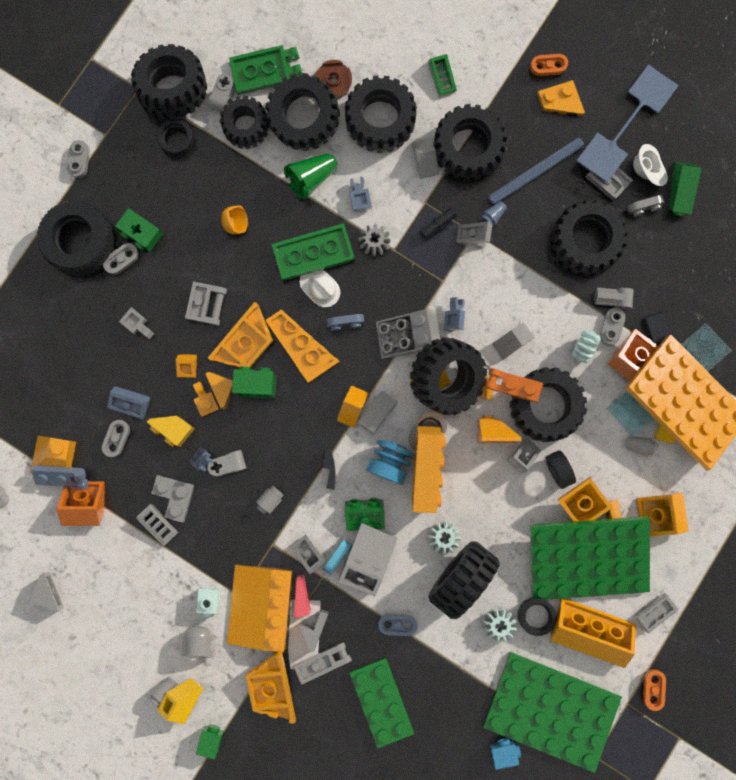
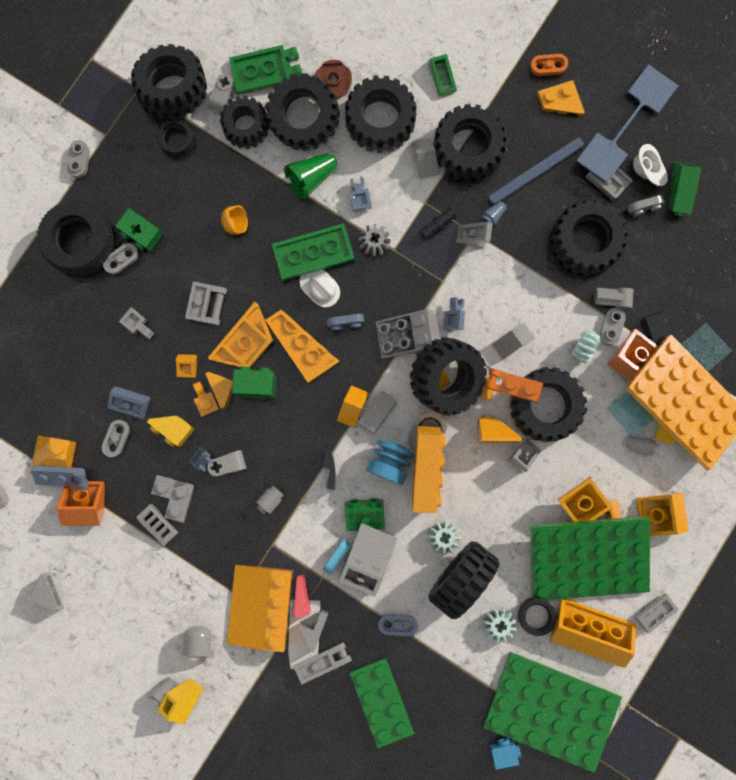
light aqua brick [196,587,221,617] -> none
green brick [196,725,224,759] -> none
light orange wing [245,651,296,724] -> none
light grey slope [291,534,326,574] -> none
black tyre [545,450,576,489] -> none
orange plate [643,669,666,711] -> none

